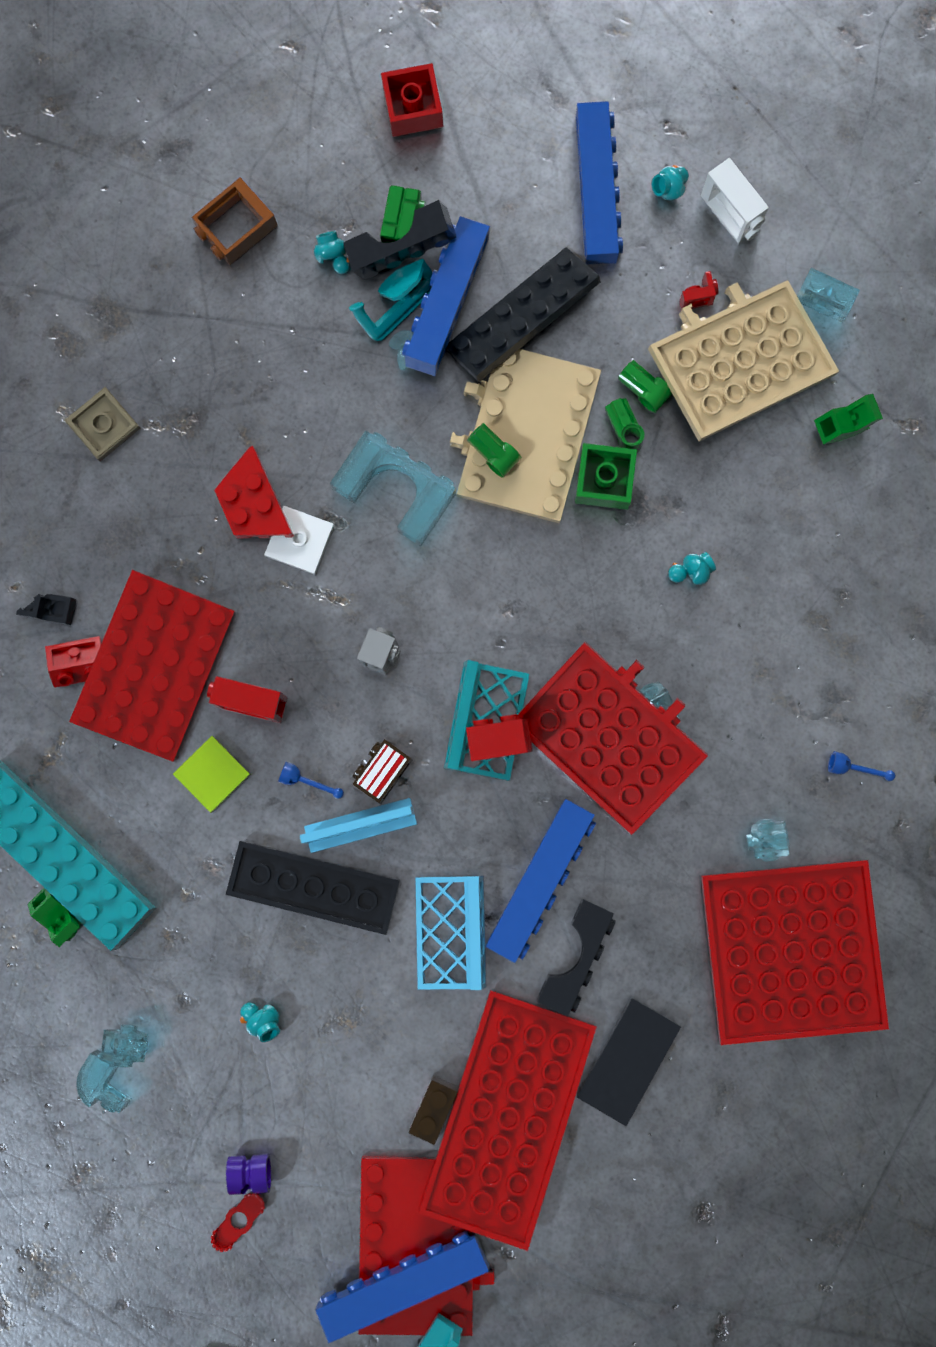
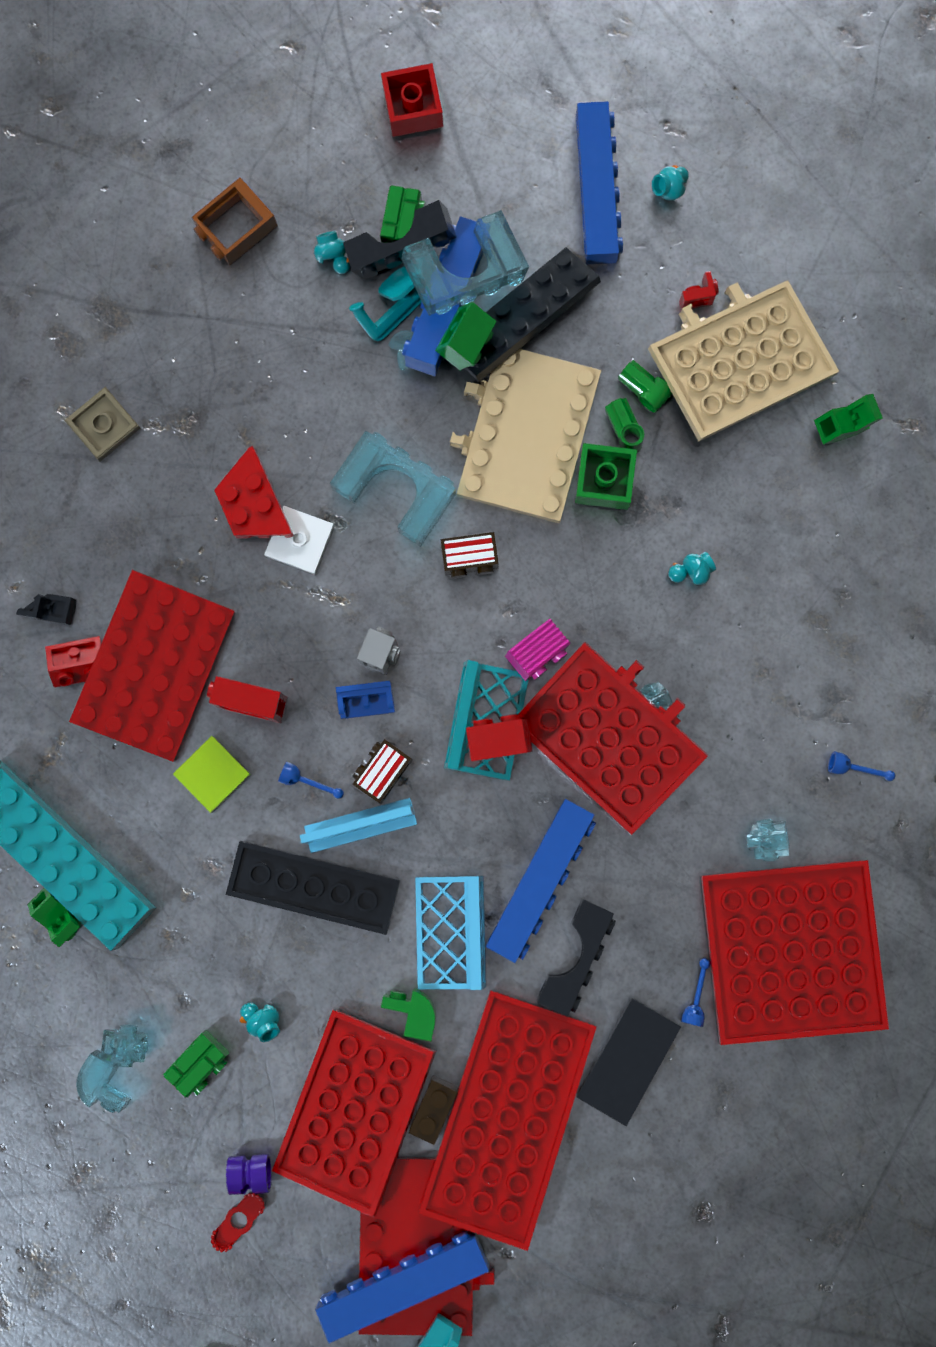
green piece [467,423,522,478] -> none
white window [701,158,769,244] -> none
clear light blue brick [797,268,860,323] -> none
none -> green brick [163,1030,229,1098]
none -> red plate [272,1009,436,1217]
none -> blue hinge [336,681,395,719]
none -> green brick [381,988,436,1042]
none -> clear light blue arch [401,210,529,316]
none -> green brick [435,301,497,370]
none -> brick [440,532,499,579]
none -> dark pink brick [505,619,570,681]
none -> blue hinge [681,958,710,1027]

